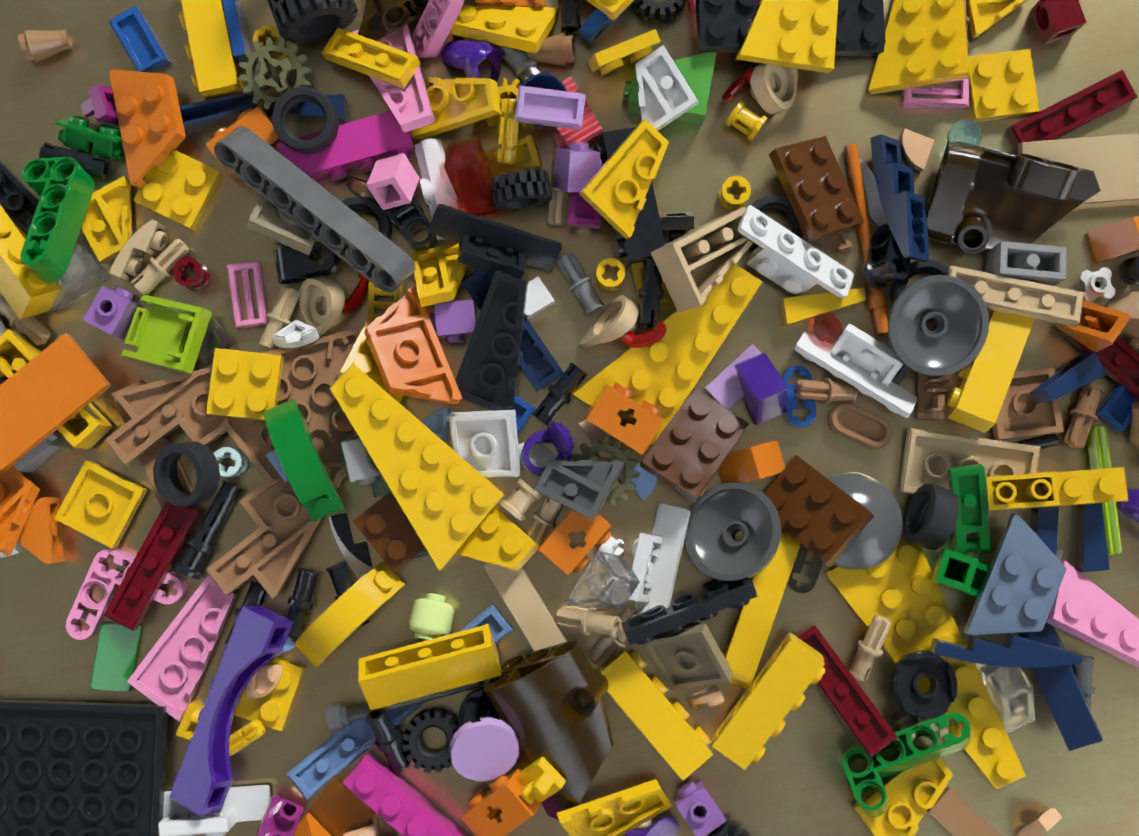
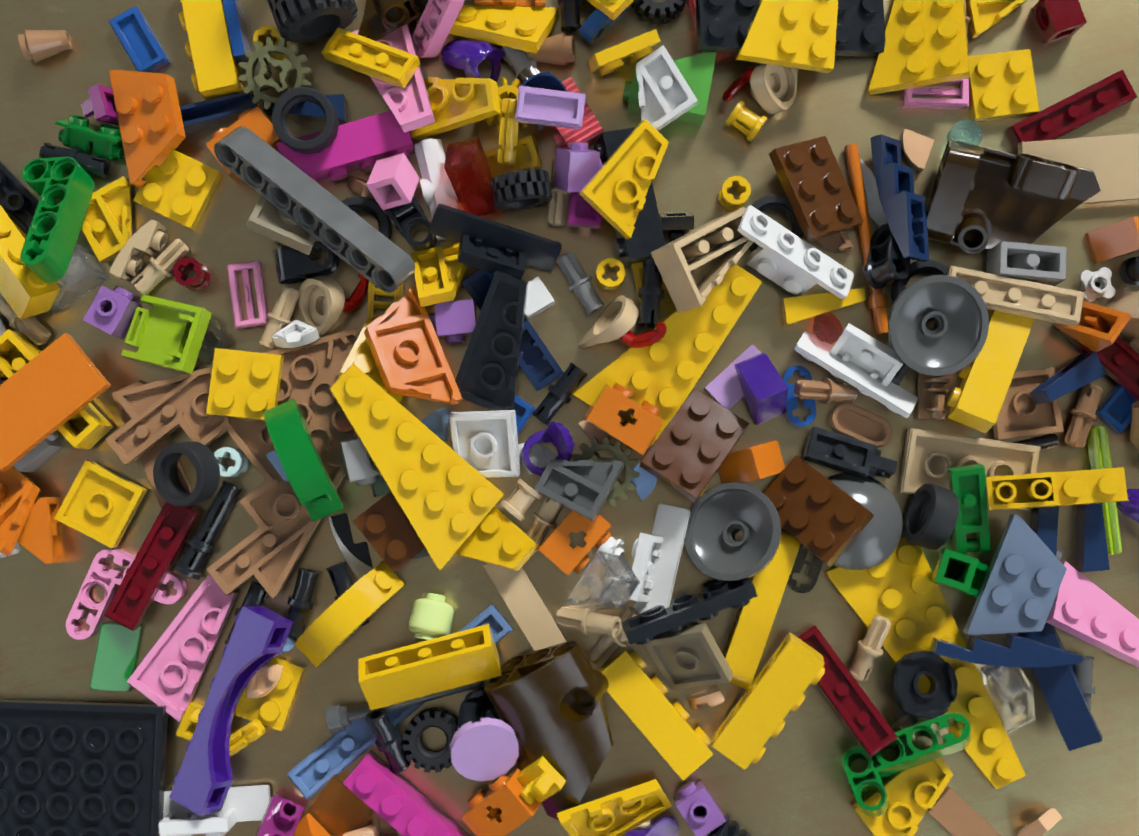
none -> black hinge [803,426,898,479]

